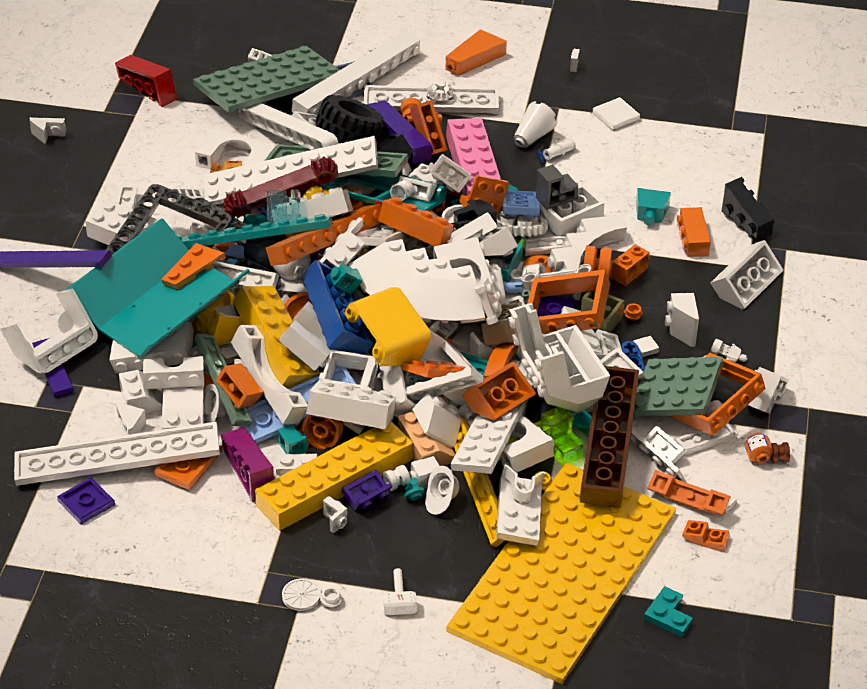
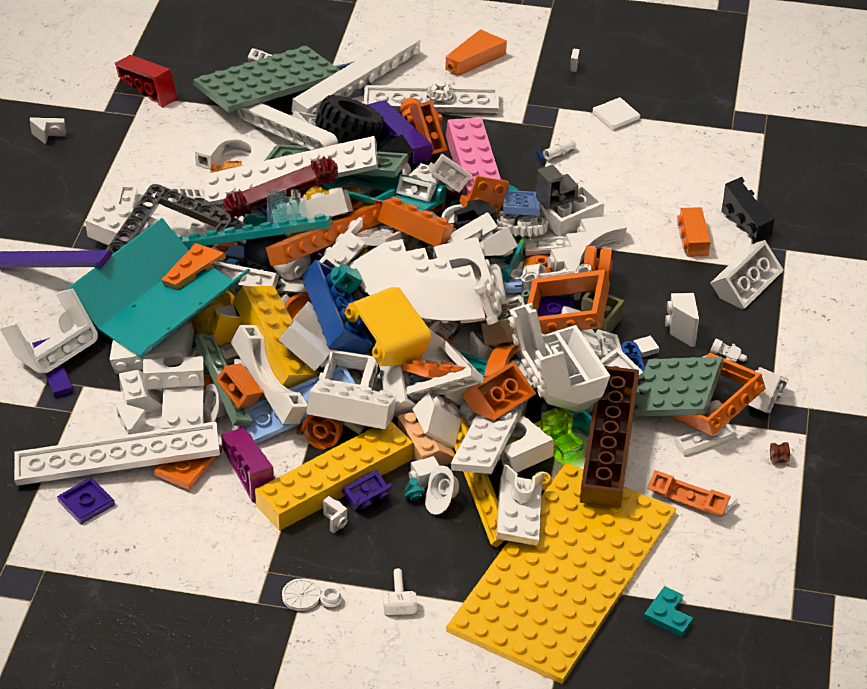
white plate [276,454,317,475] -> none
teal brick [278,424,307,454] -> none
white wheel [383,465,410,491] -> none
white wheel [390,180,414,201] -> none
white cone [514,101,558,148] -> none
orange brick [611,244,650,286] -> none
orange plate [624,304,643,321] -> none
white bracket [630,426,685,480] -> none
teal torso [636,188,671,225] -> none
orange slope [682,520,730,551] -> none
orange head [745,432,773,463] -> none

